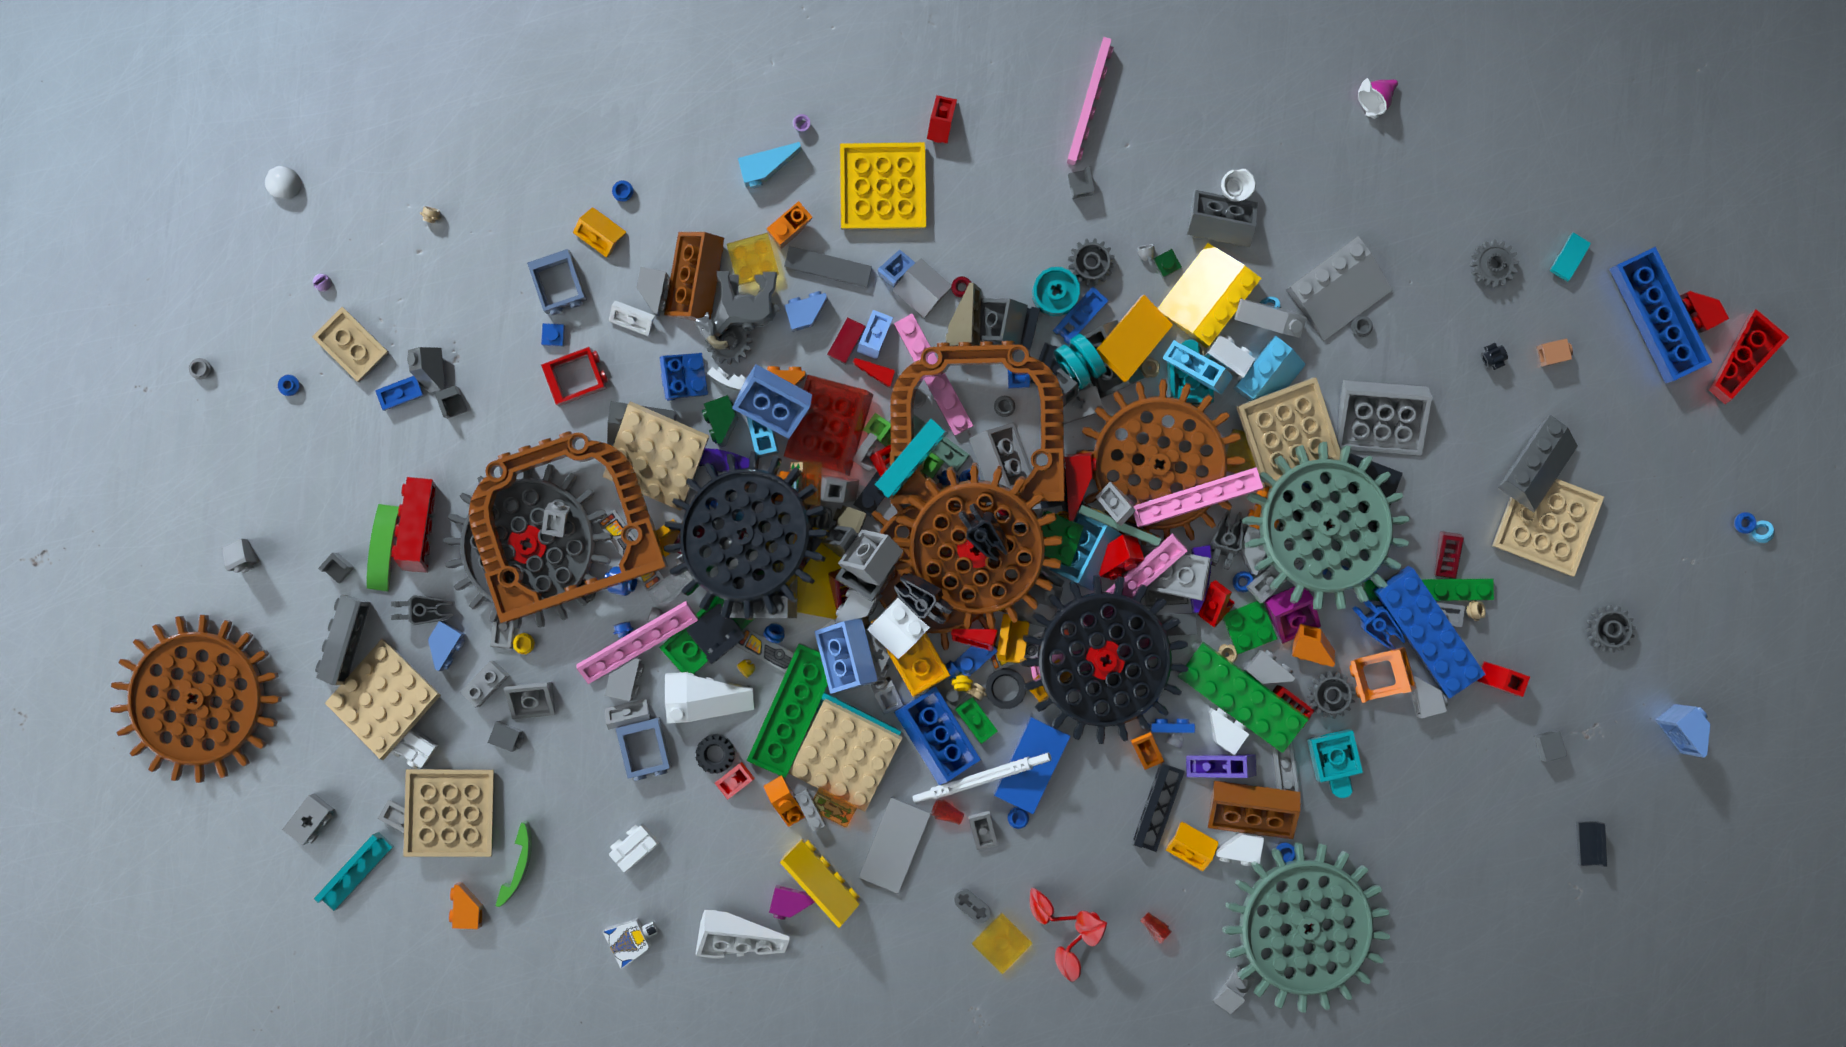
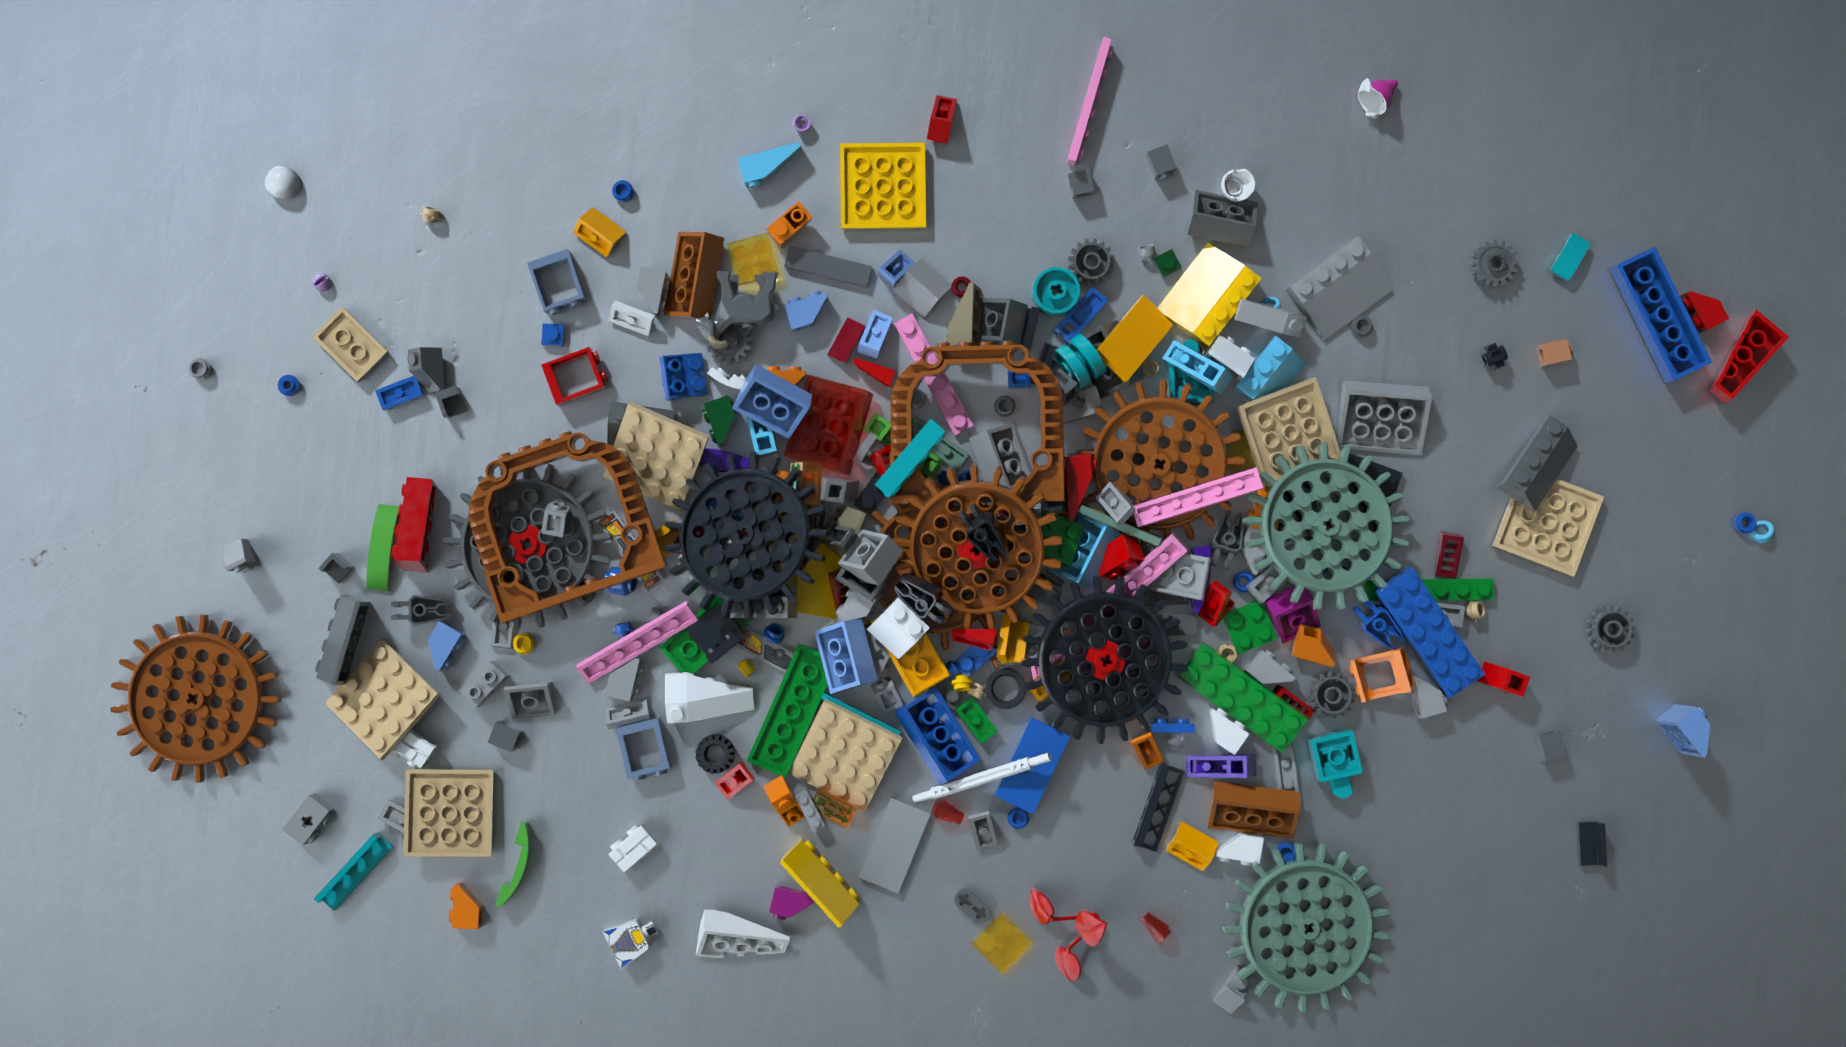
none -> dark grey brick [1146,144,1177,180]

